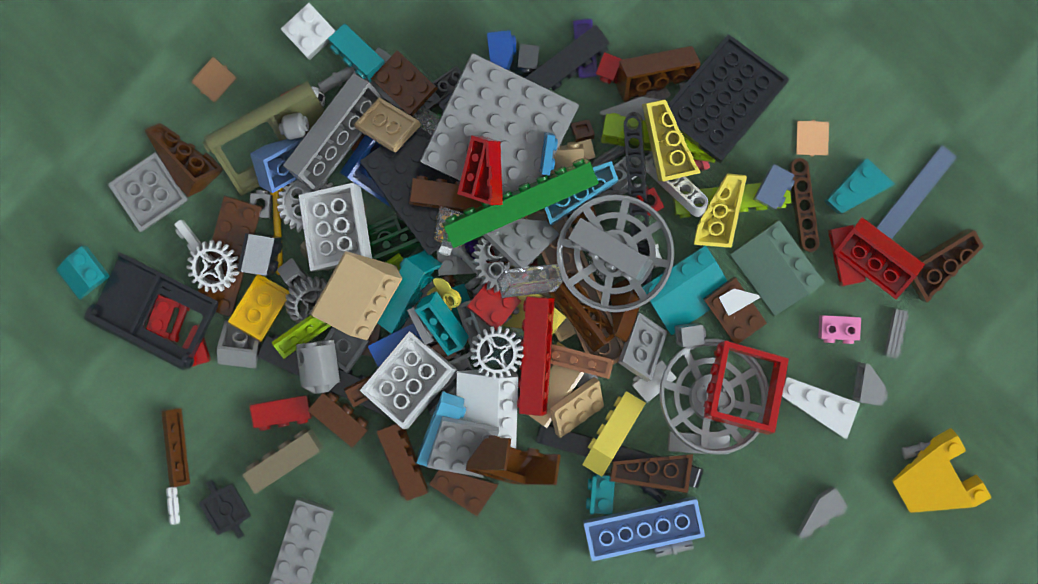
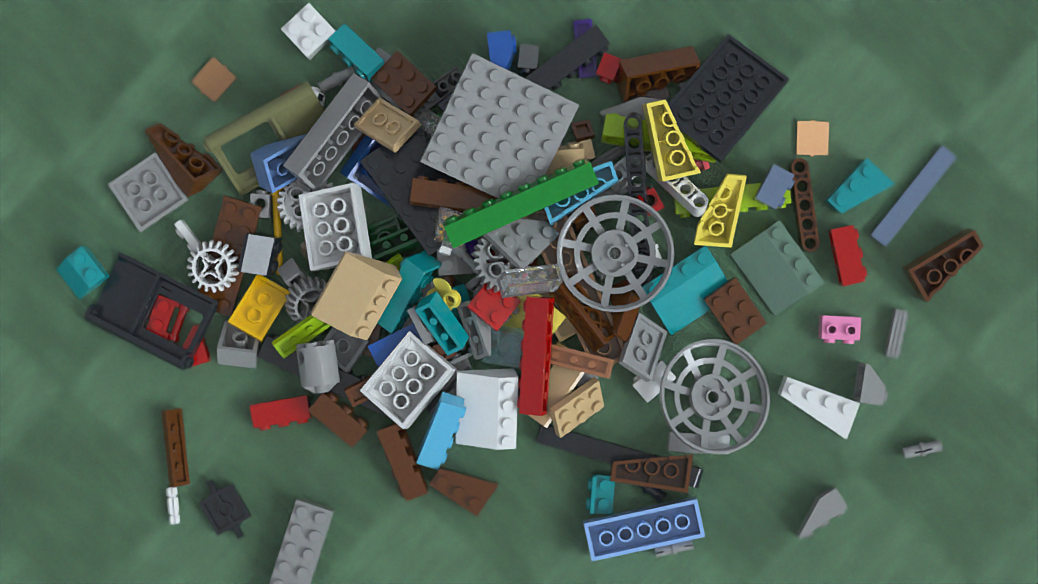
dark tan brick [242,428,324,494] -> none
light grey head [279,112,309,140] -> none
light grey plate [427,416,499,478] -> none
red wedge [457,135,503,205] -> none
reddish brown windscreen [465,435,561,486] -> none
white gear [470,326,524,379] -> none
dark azure plate [539,132,558,175] -> none
light grey wedge [569,218,653,281] -> none
light yellow wedge [582,391,646,477] -> none
light grey brick [675,323,706,347] -> none
red window [703,341,789,435] -> none
white sticker [719,289,760,315] -> none
red slope [834,217,925,300] -> none
yellow wedge [892,428,992,513] -> none

